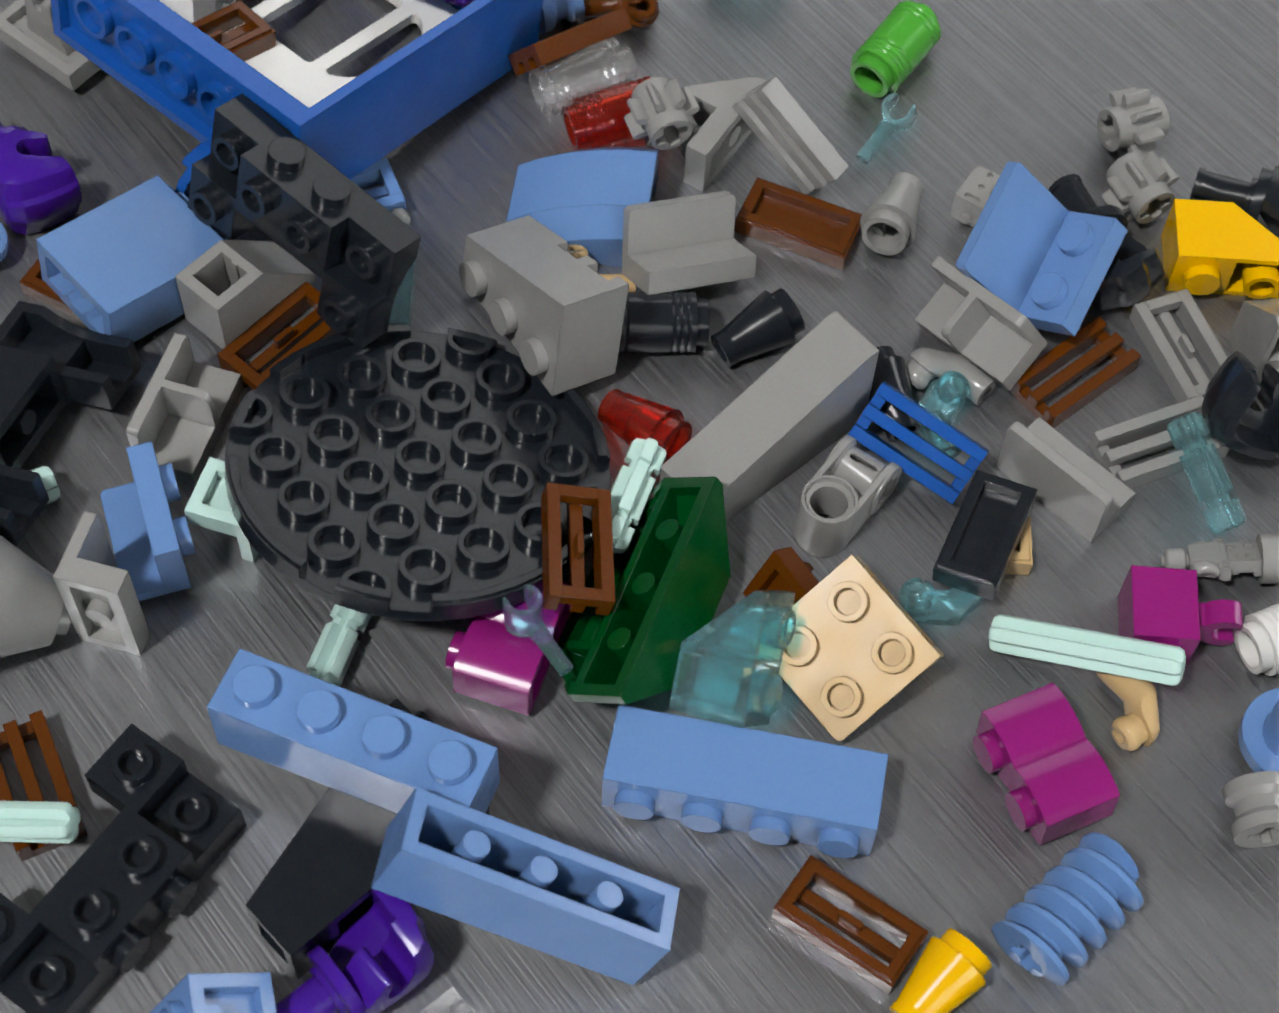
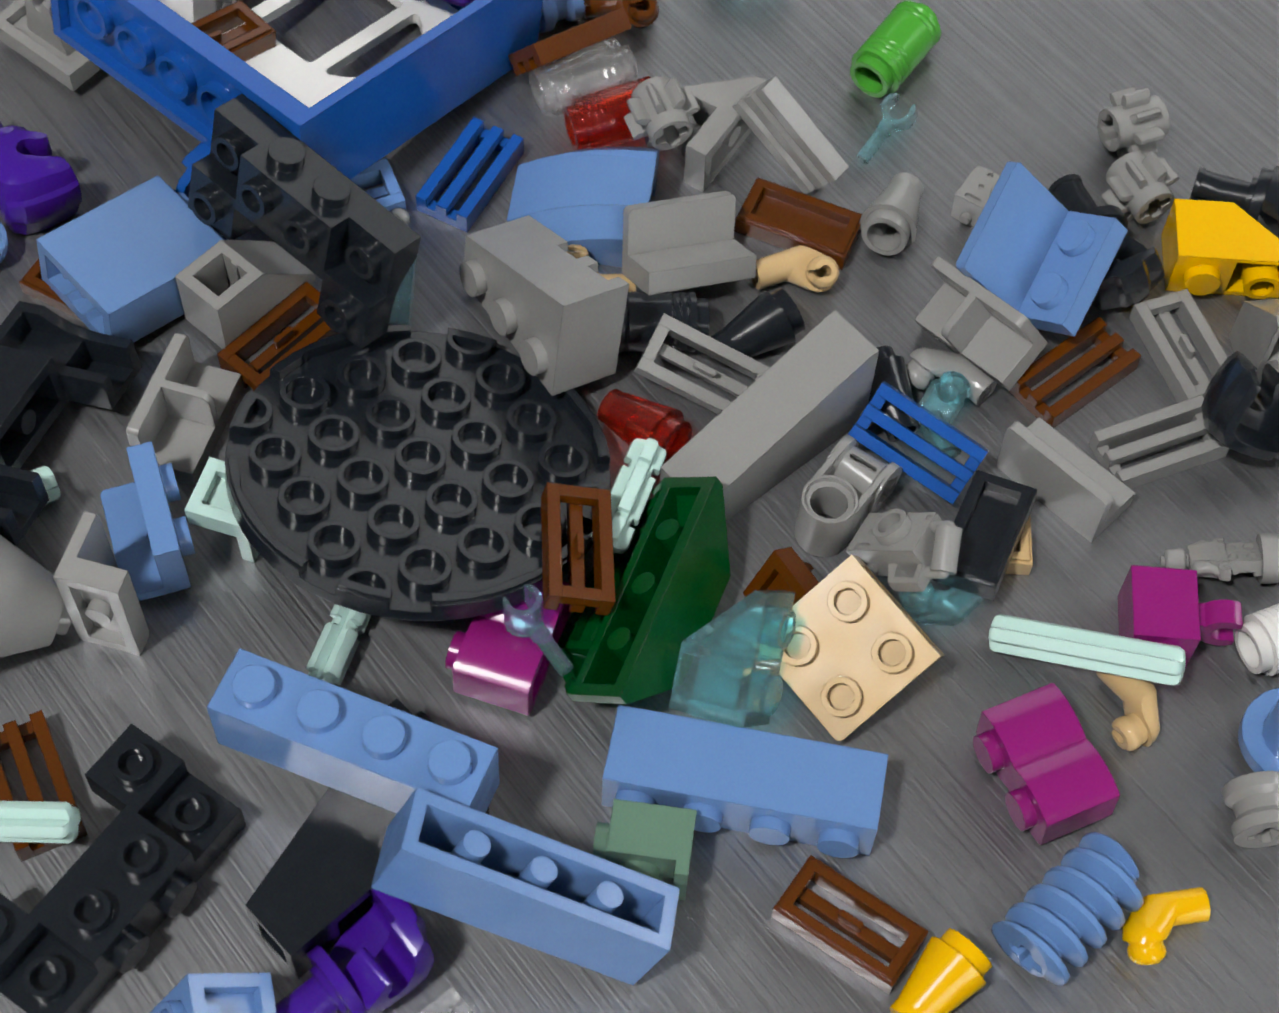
clear light blue axle [1167,412,1246,534] -> none
none -> blue tile [416,117,524,233]
none -> sand green brick [592,799,697,901]
none -> light grey tile [634,313,770,414]
none -> tan arm [751,245,840,292]
none -> light grey piece [846,508,963,592]
none -> yellow arm [1122,887,1211,965]

